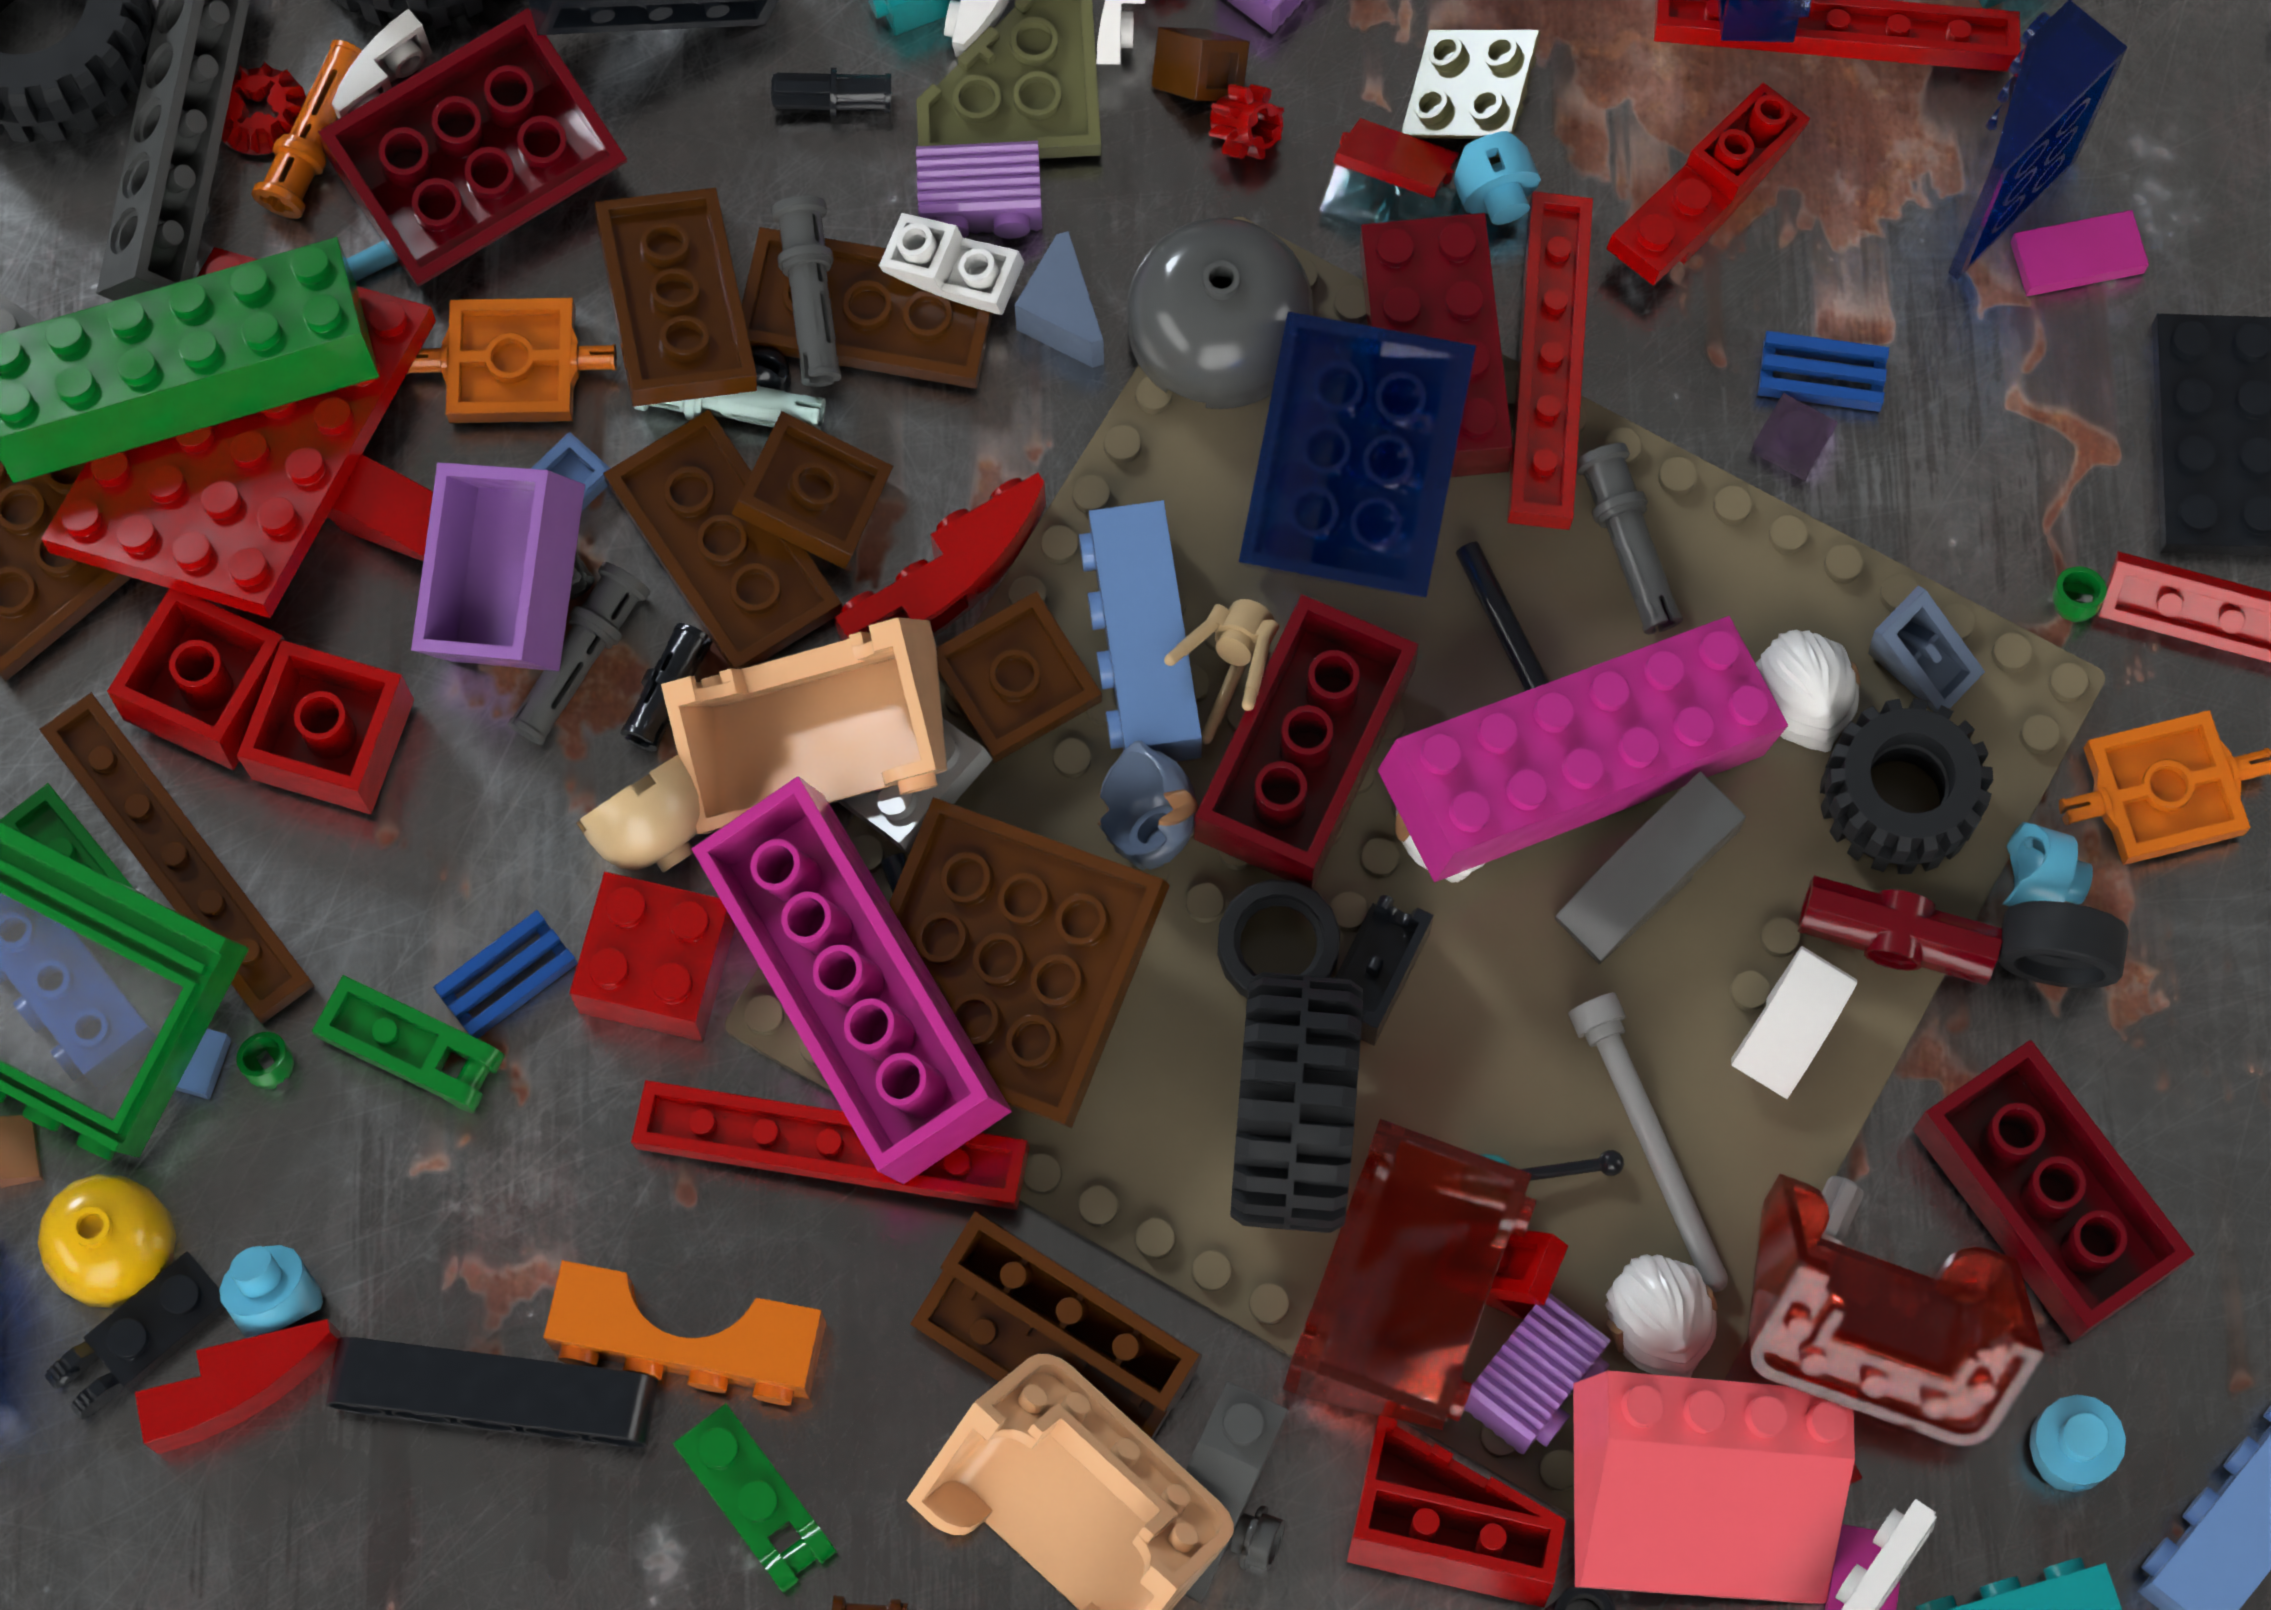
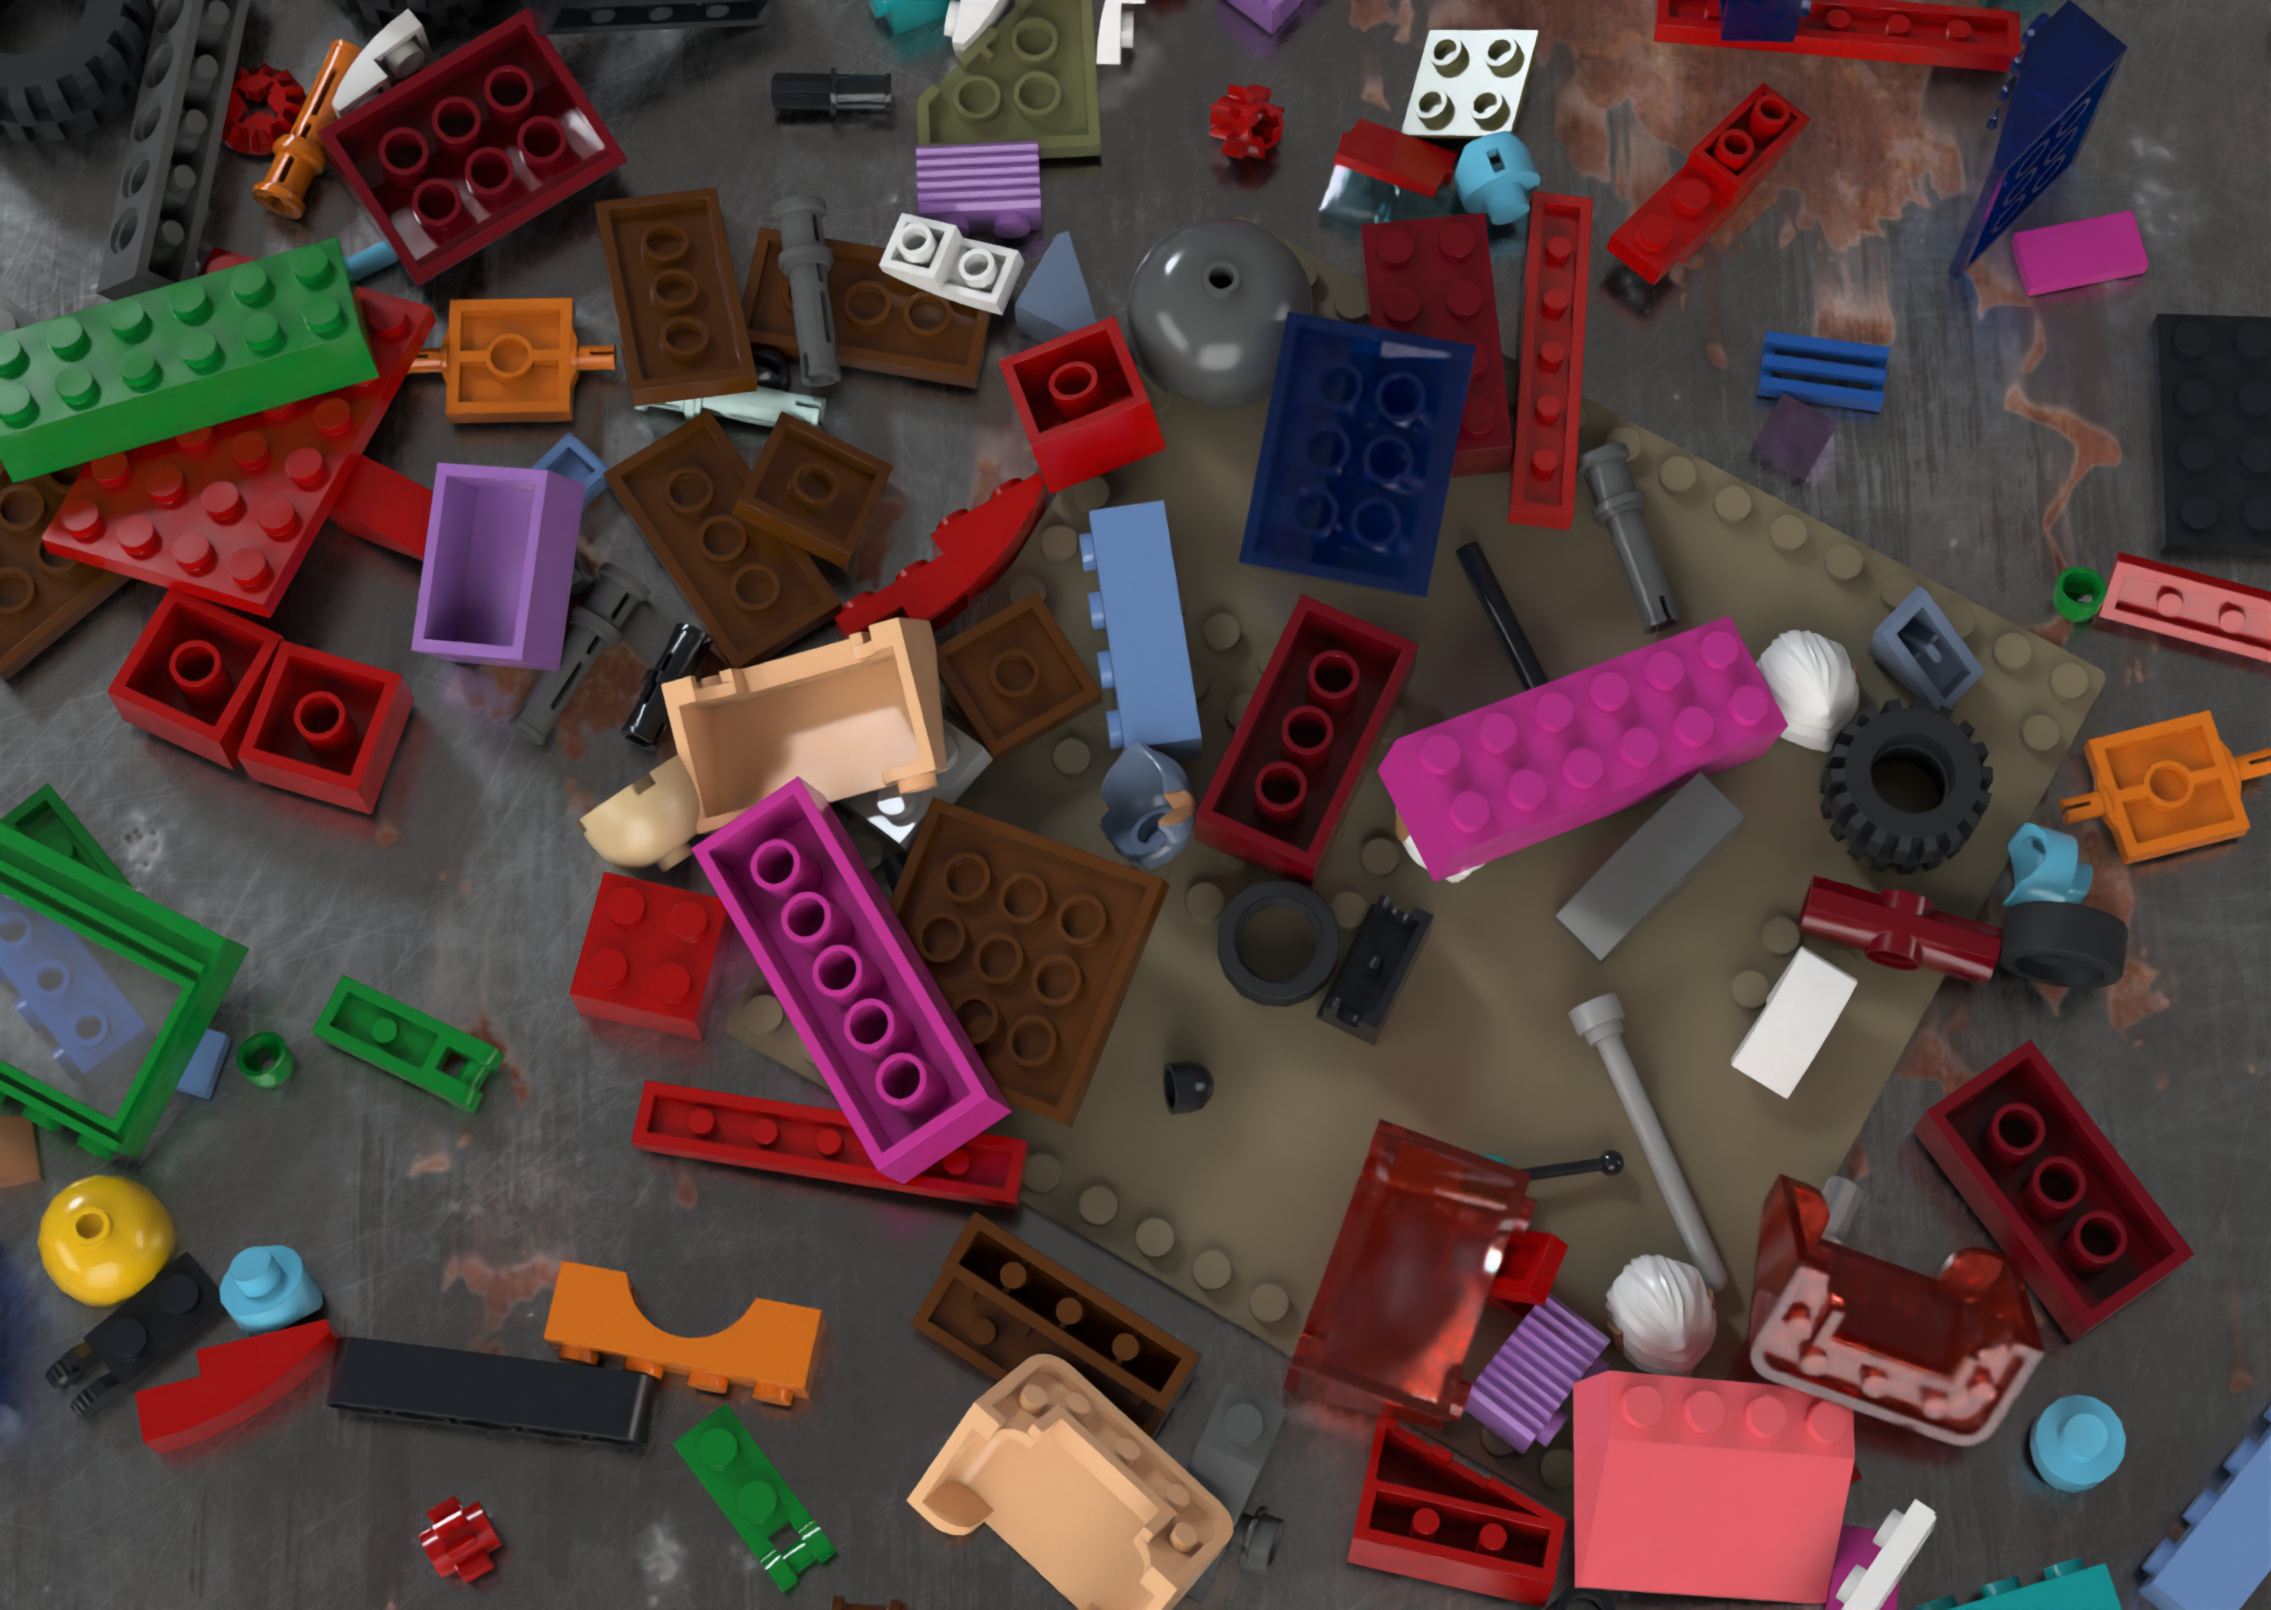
reddish brown plate [39,692,315,1024] -> none
blue tile [433,910,578,1039] -> none
reddish brown panel [1151,27,1250,101] -> none
tan plant [1164,599,1279,744] -> none
black tyre [1230,972,1363,1233] -> none
none -> red gear [418,1495,503,1584]
none -> red brick [998,316,1167,494]
none -> black hinge [1163,1061,1214,1115]

